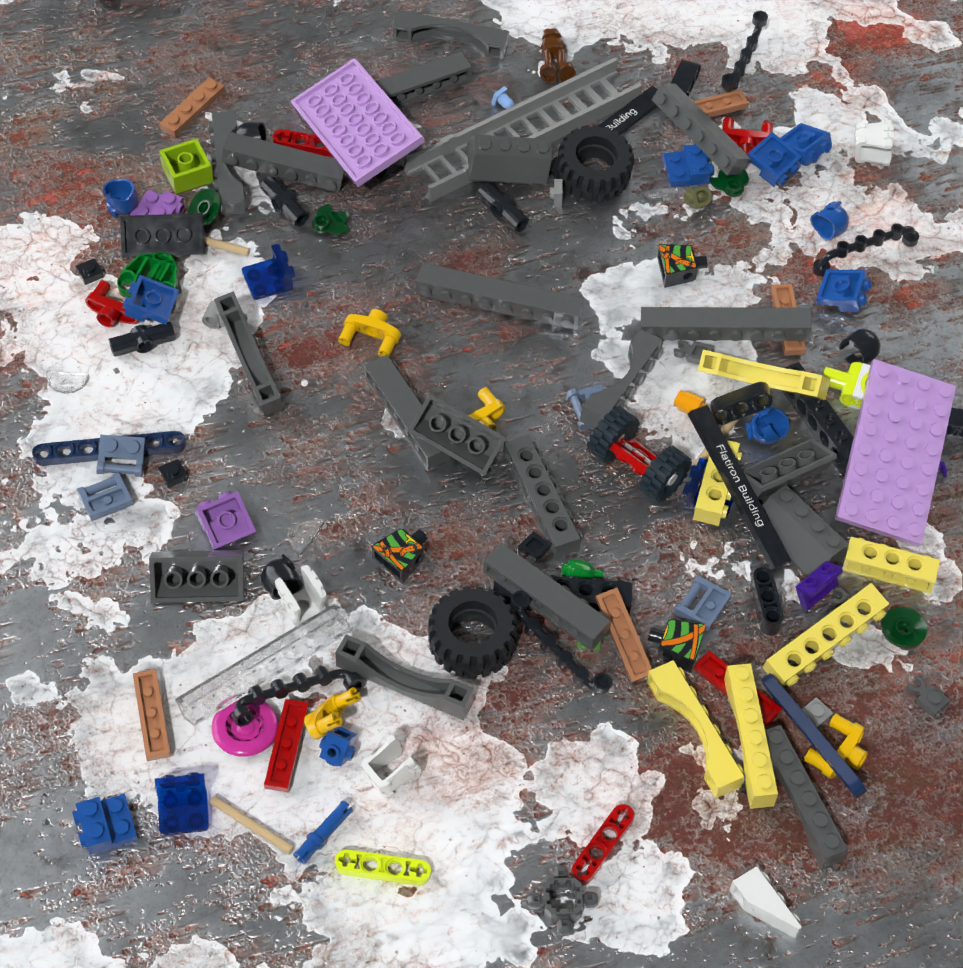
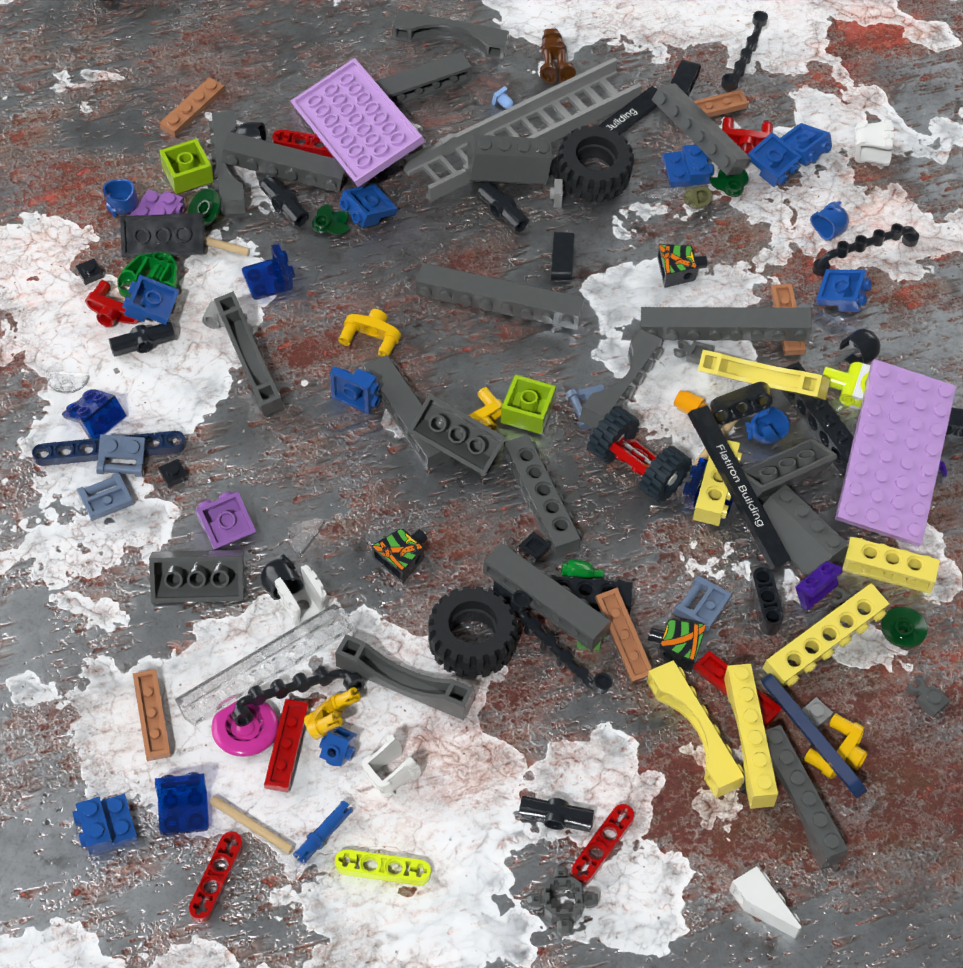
none -> clear blue bracket [62,389,127,439]
none -> red beam [189,831,243,923]
none -> blue plate [330,366,381,415]
none -> blue plate [339,184,398,228]
none -> lime brick [501,375,556,435]
none -> black piece [518,796,594,832]
none -> black beam [551,232,574,283]

